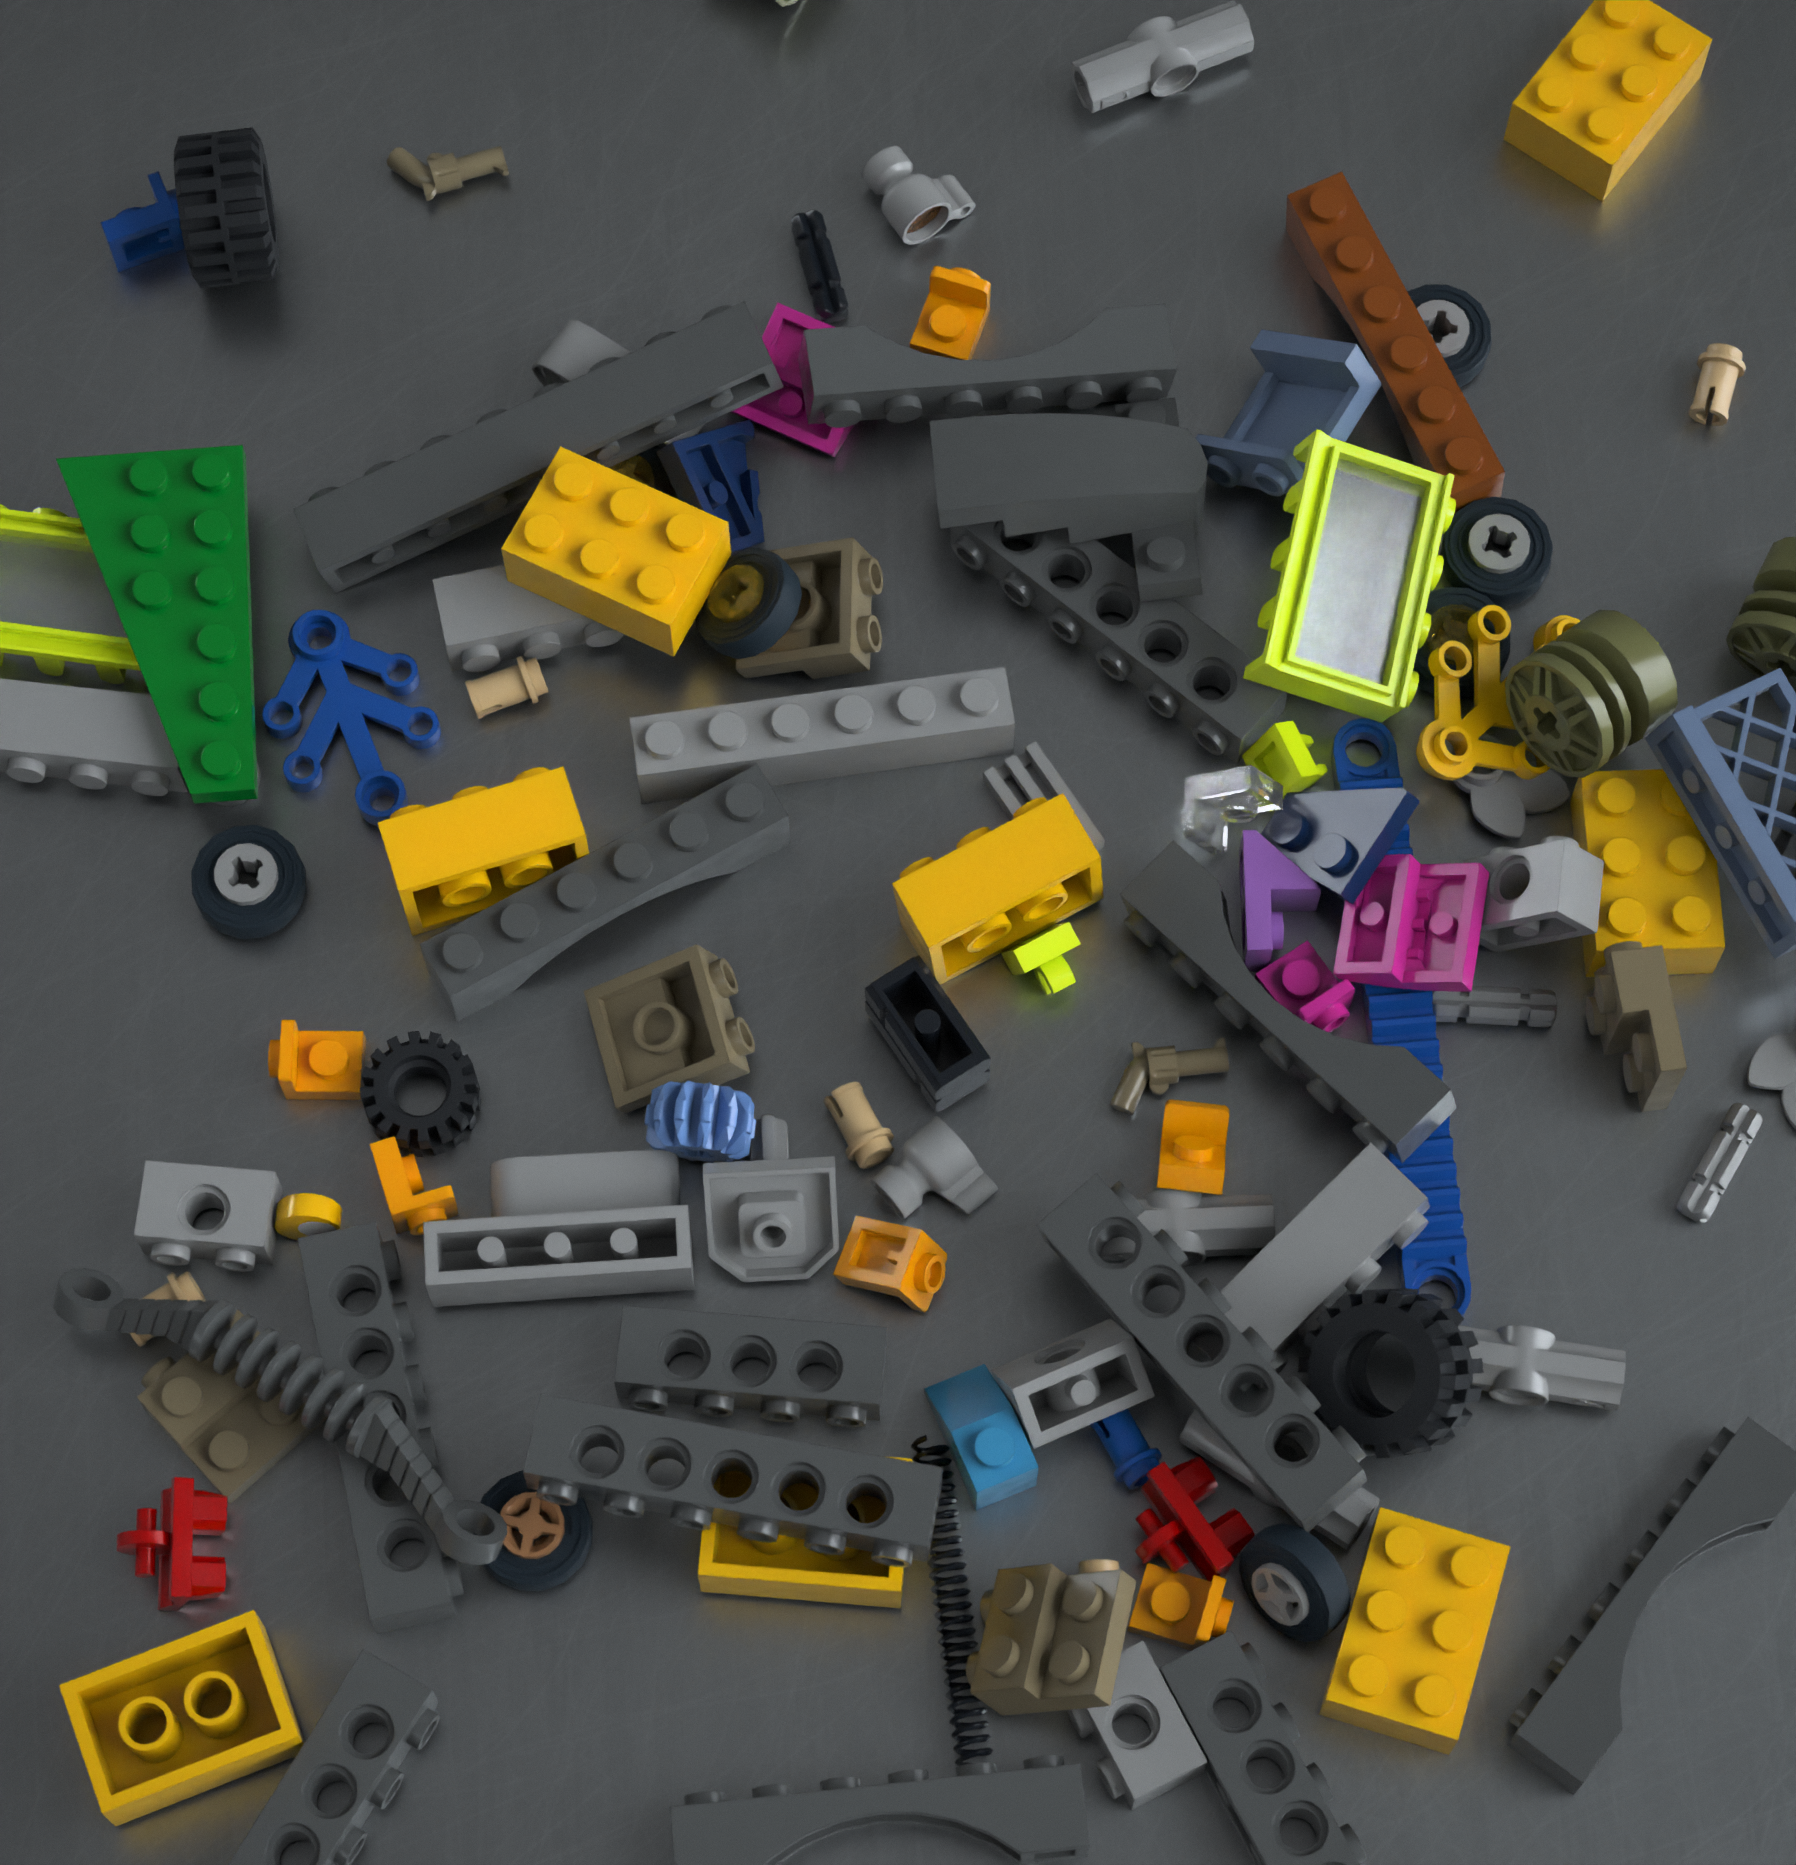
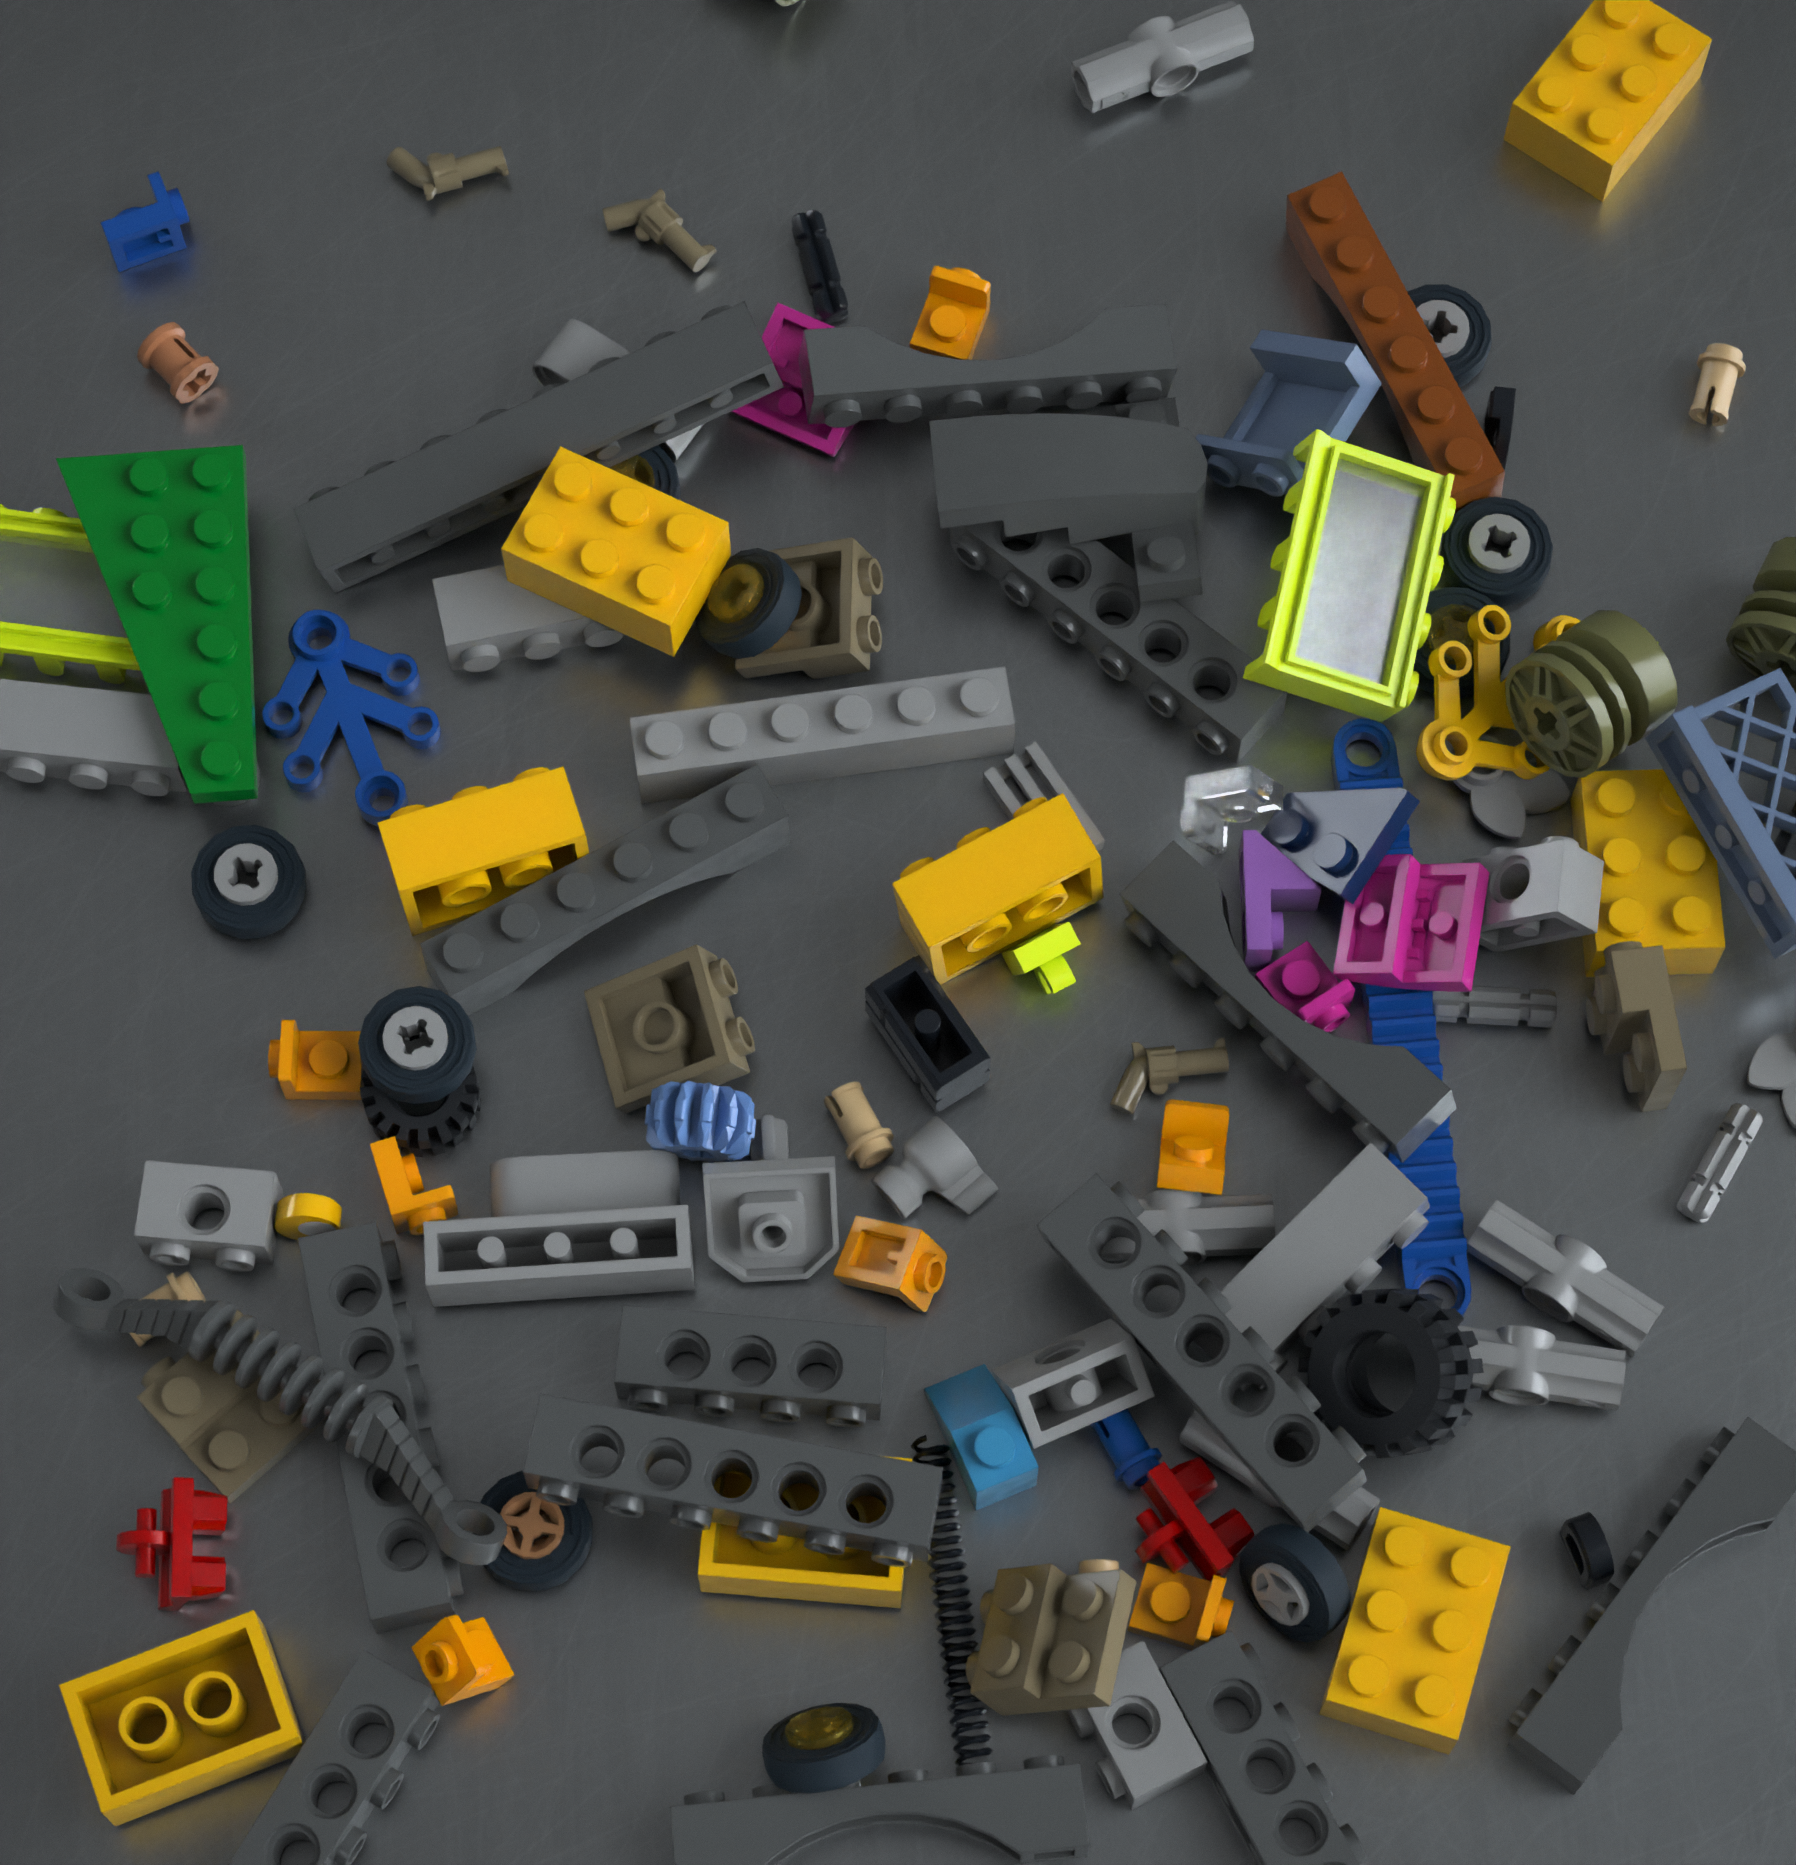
black tyre [174,127,280,289] -> none
tan pin [465,656,549,719] -> none
dark blue wing [657,419,765,557] -> none
light grey piece [862,146,976,245] -> none
neon yellow tile [1242,720,1328,809] -> none
none -> nougat bush [137,322,219,404]
none -> black wheel [358,986,477,1104]
none -> light orange bracket [411,1614,514,1706]
none -> dark tan piece [602,188,717,272]
none -> black wheel [762,1703,886,1793]
none -> light grey piece [1467,1200,1664,1357]
none -> black tile [1483,386,1516,470]
none -> black tile [1560,1512,1614,1590]

